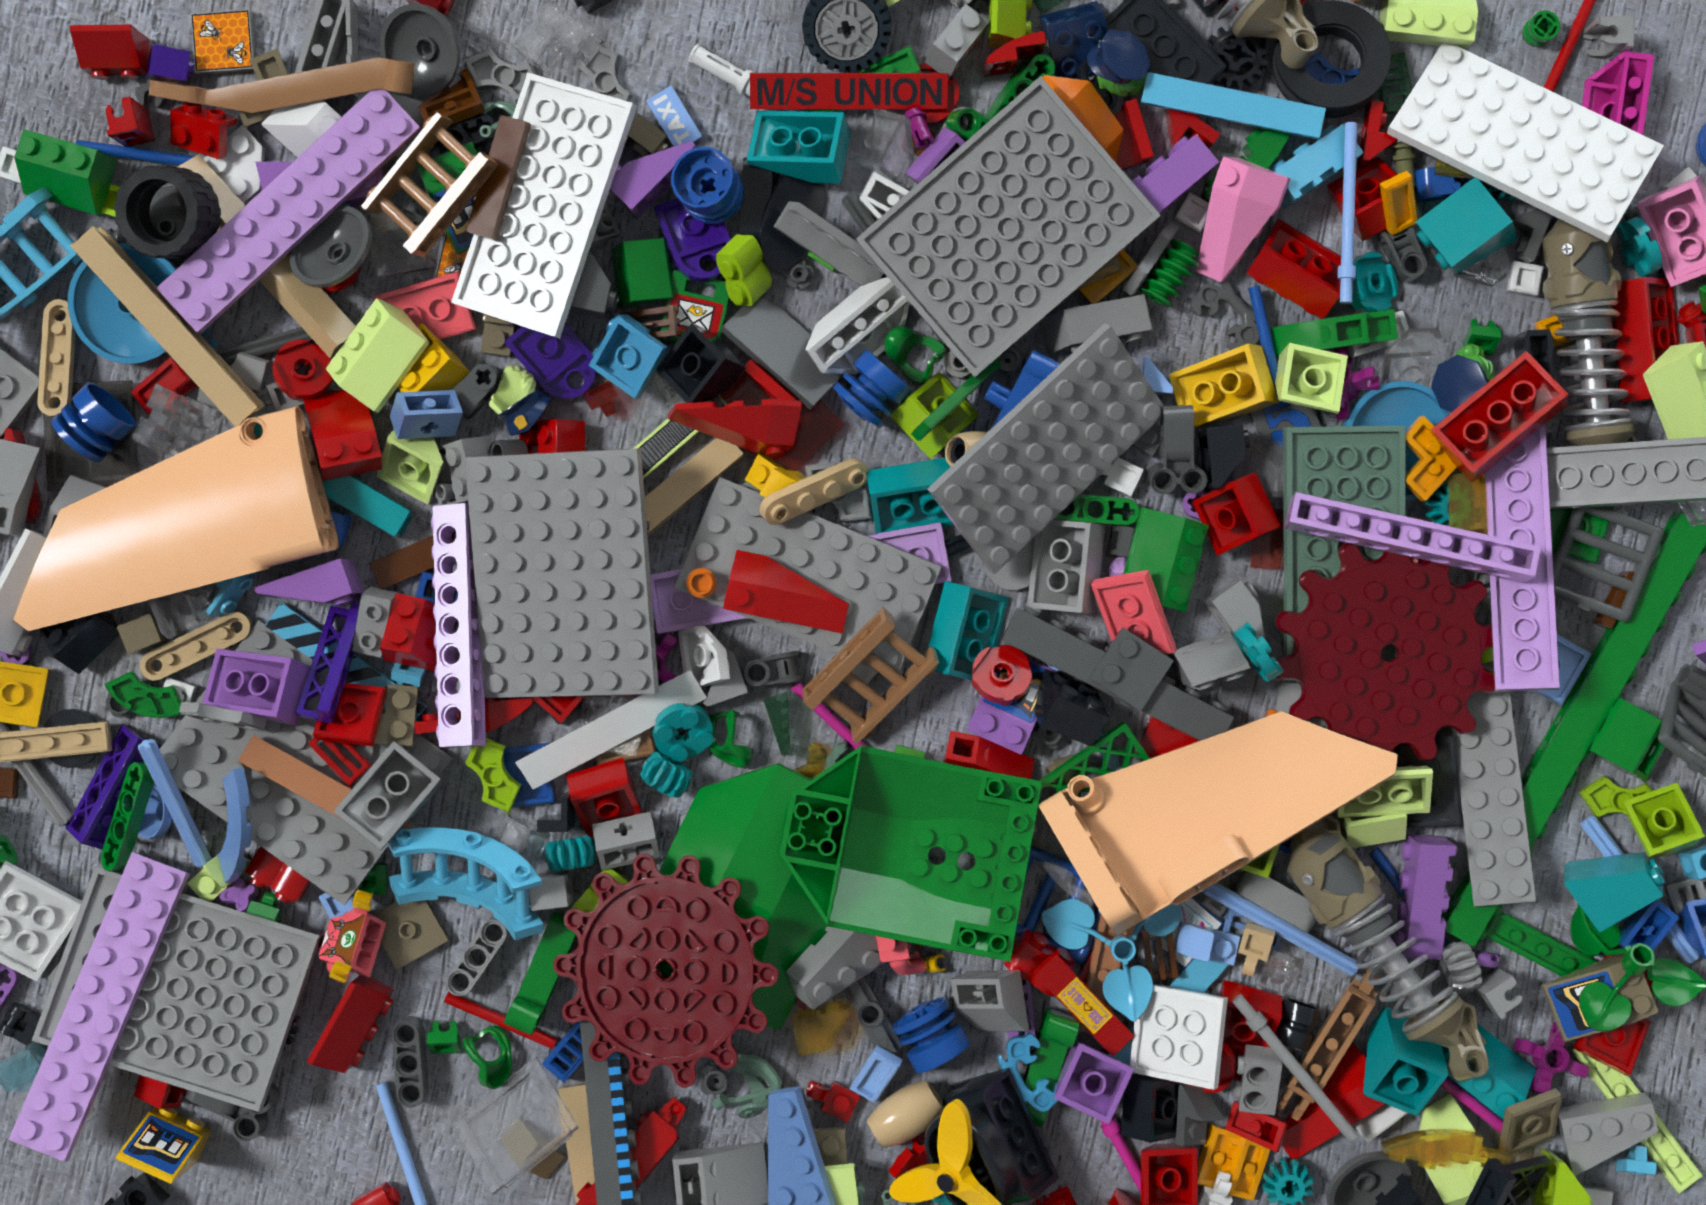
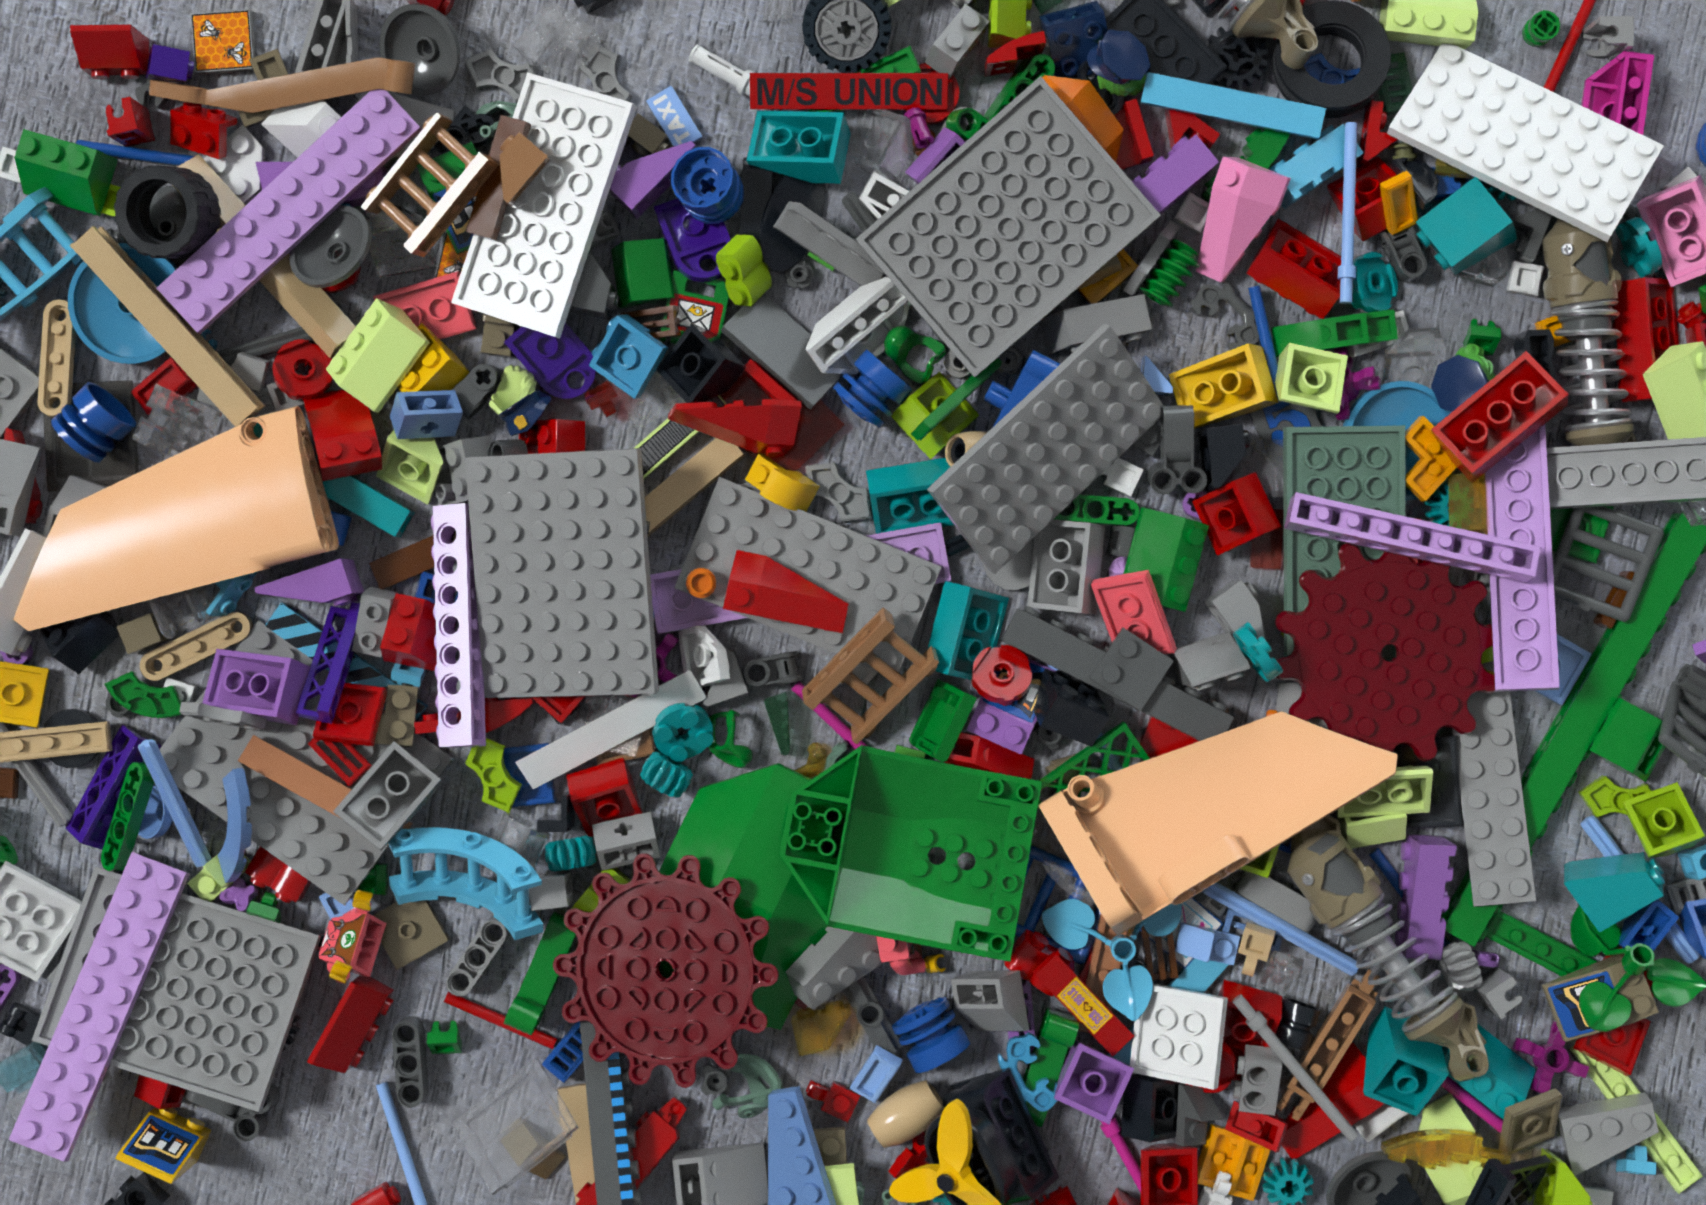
reddish brown wing [418,69,485,125] -> none
green piece [463,1026,512,1089] -> none
tan plate [759,458,869,525] -> none
none -> medium nougat slope [499,132,550,207]
none -> green container [909,679,977,762]
none -> black plate [1390,157,1439,210]

